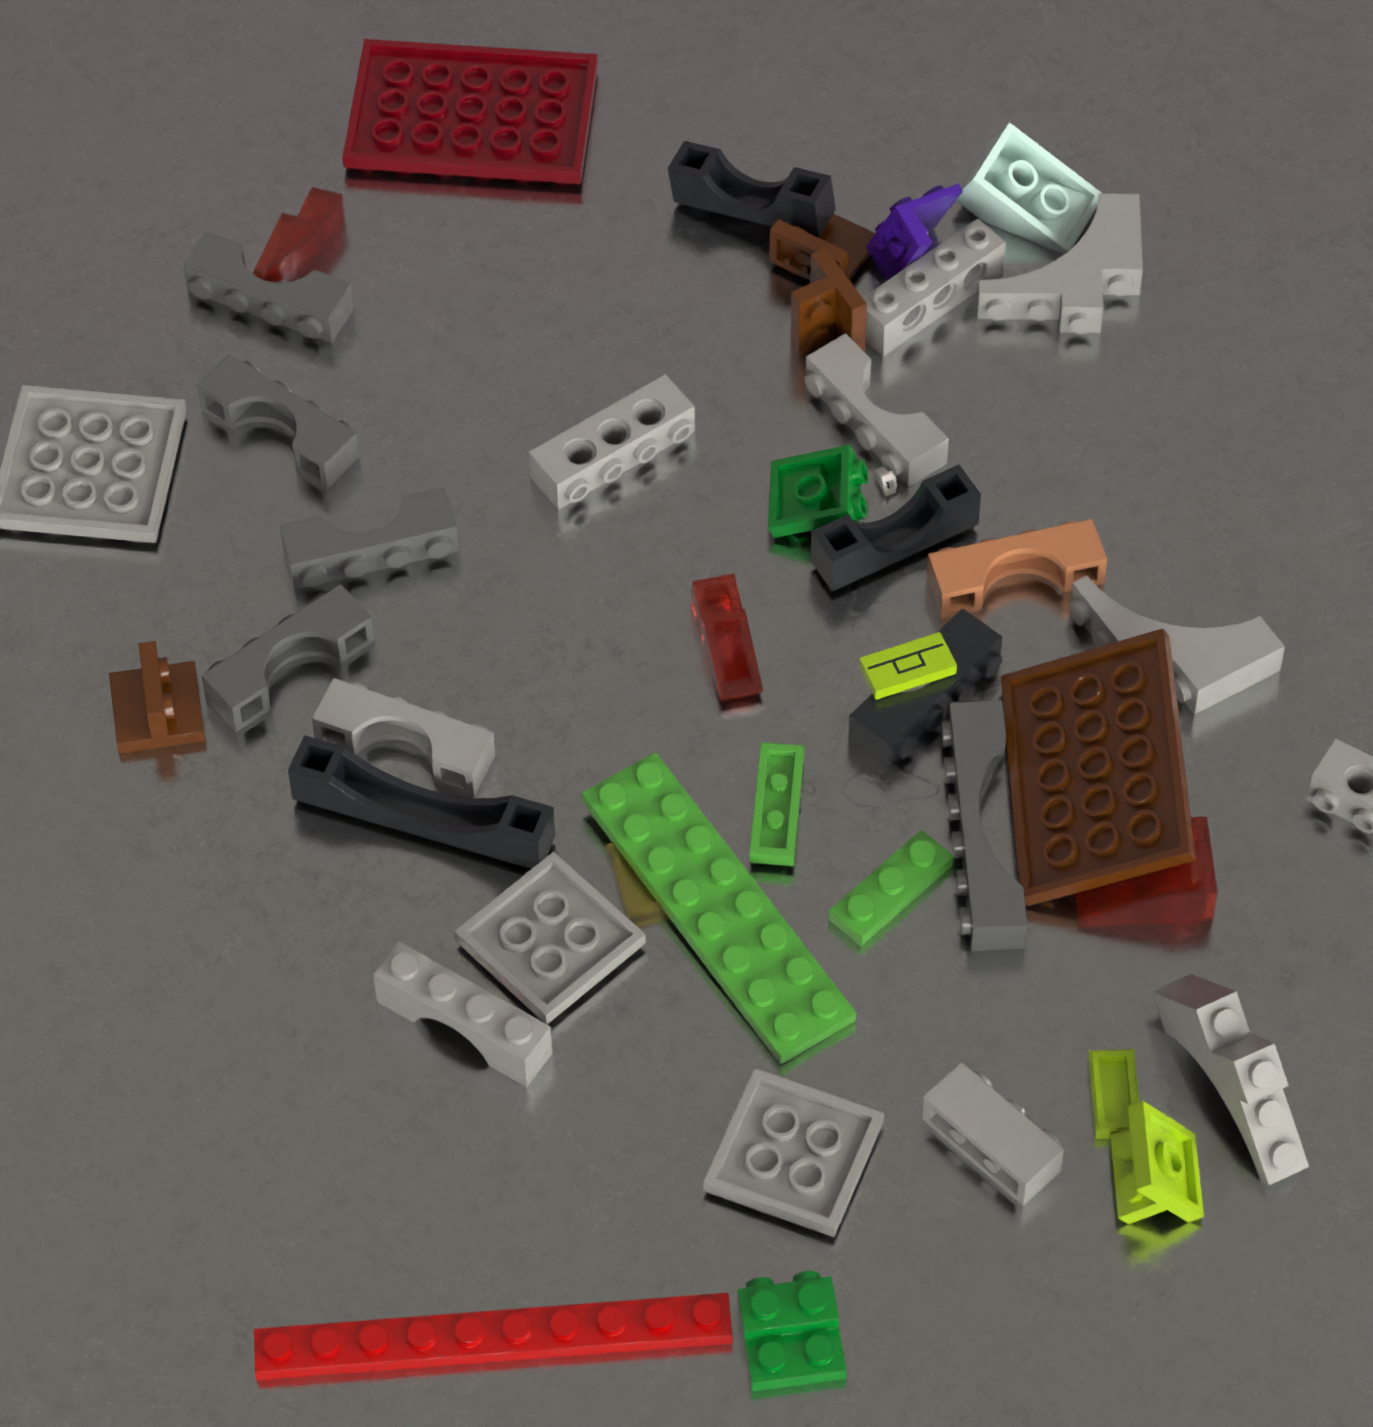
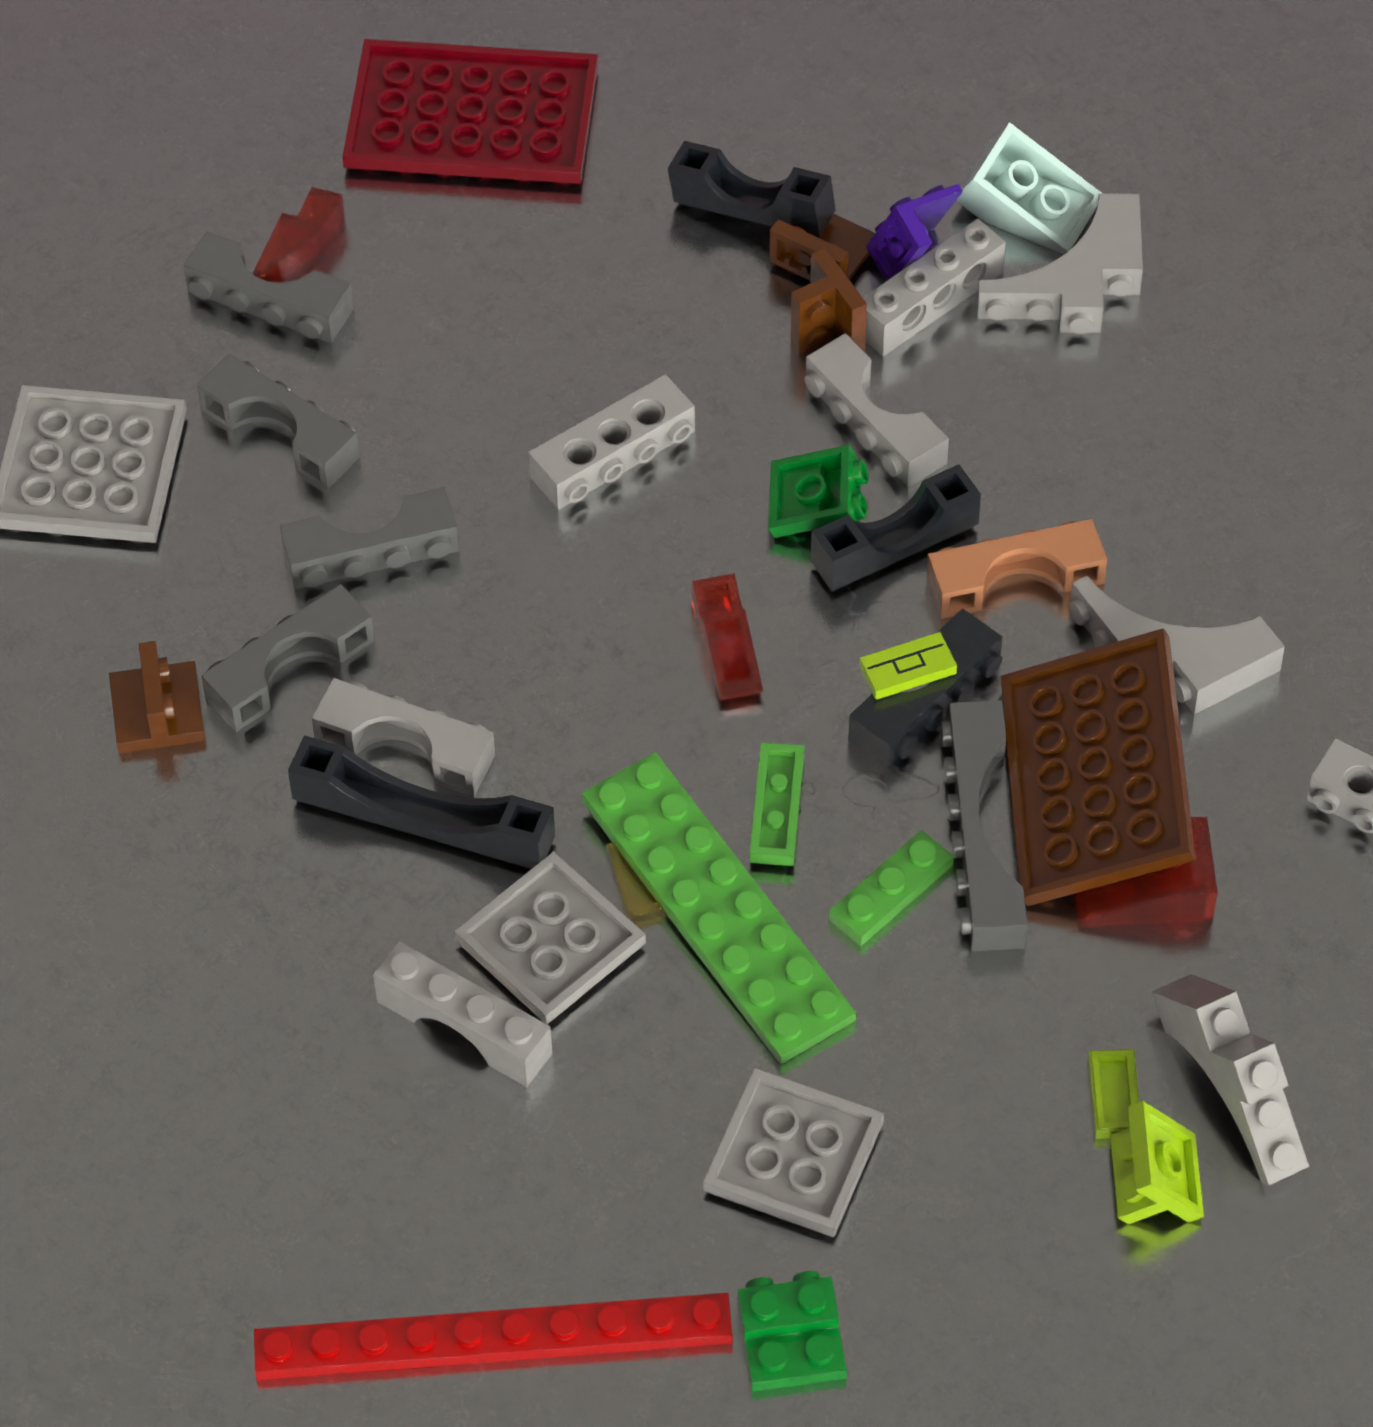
white piece [874,466,897,497] -> none
light grey brick [922,1062,1064,1206] -> none

